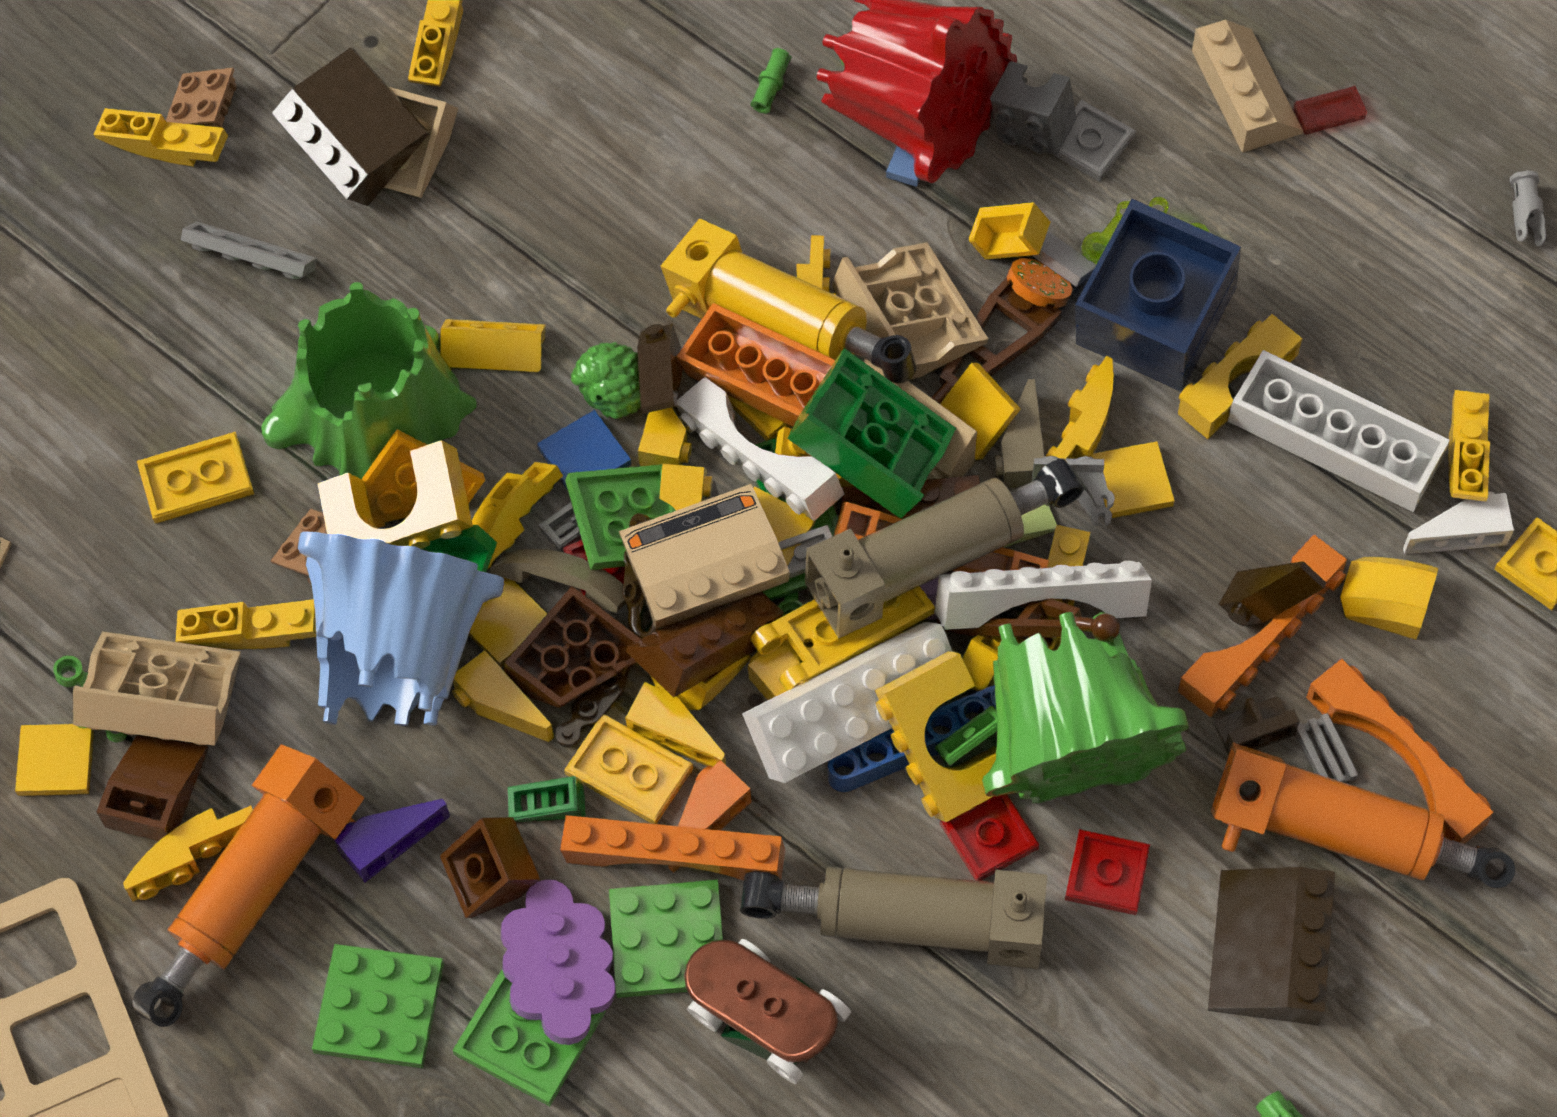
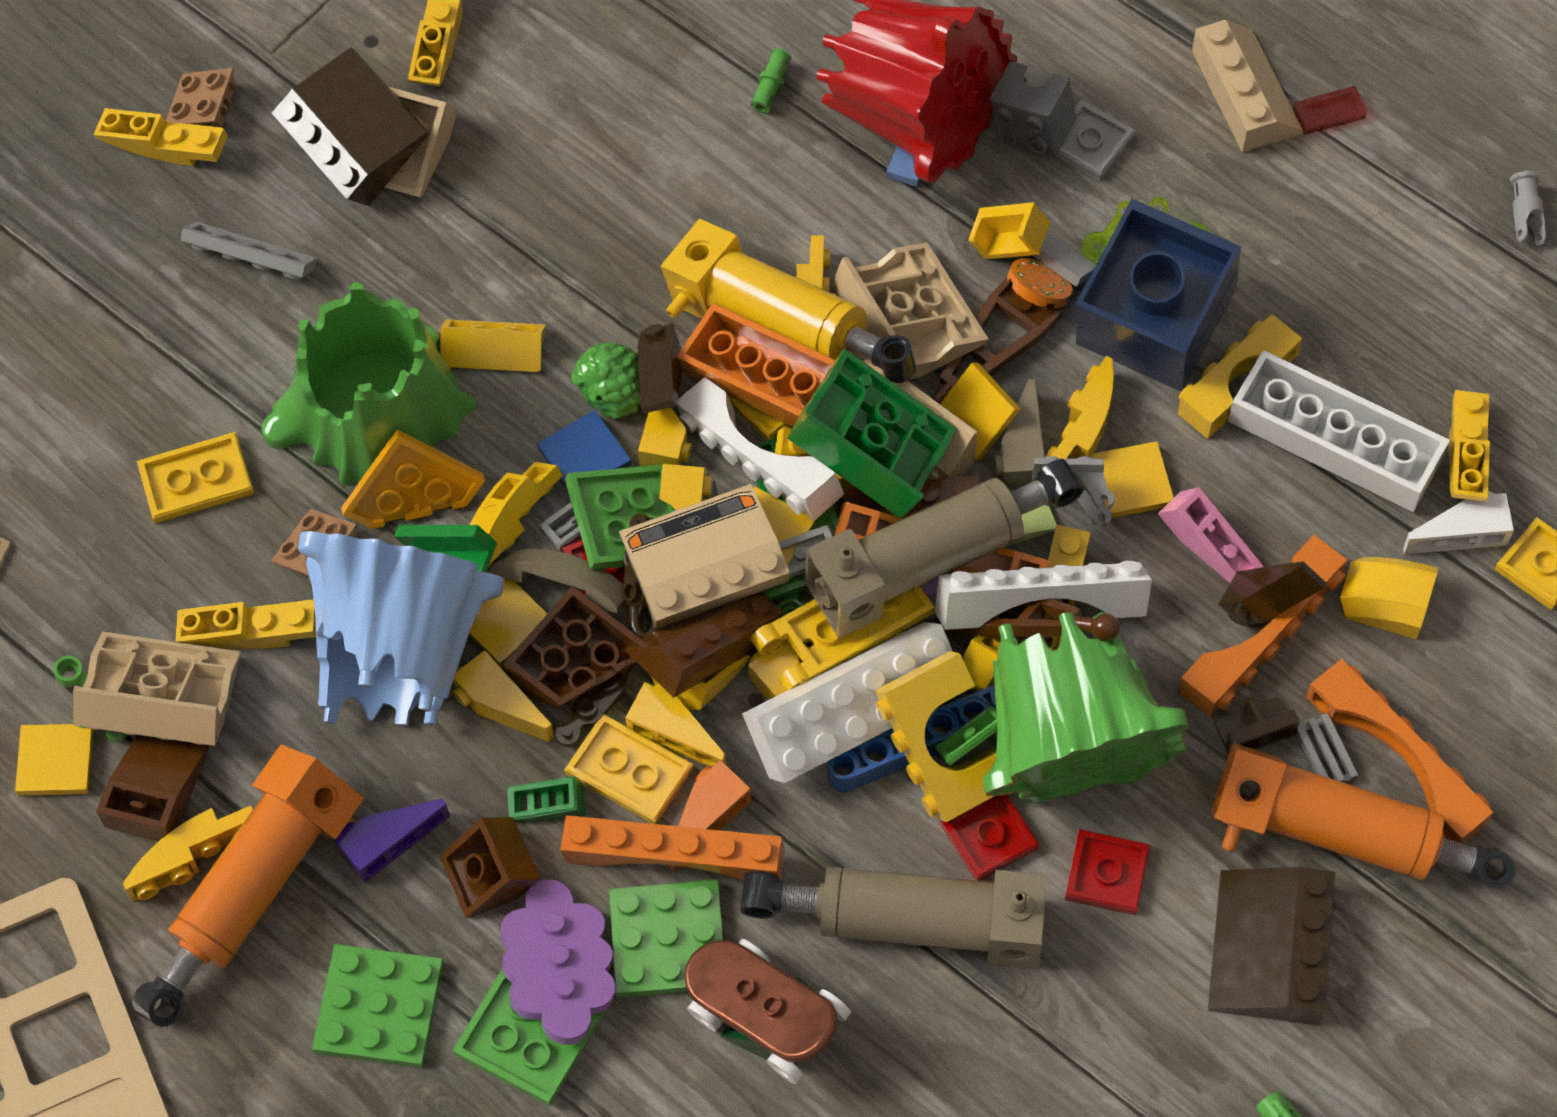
arch [318,440,473,549] -> none
none -> bright pink slope [1158,487,1263,583]

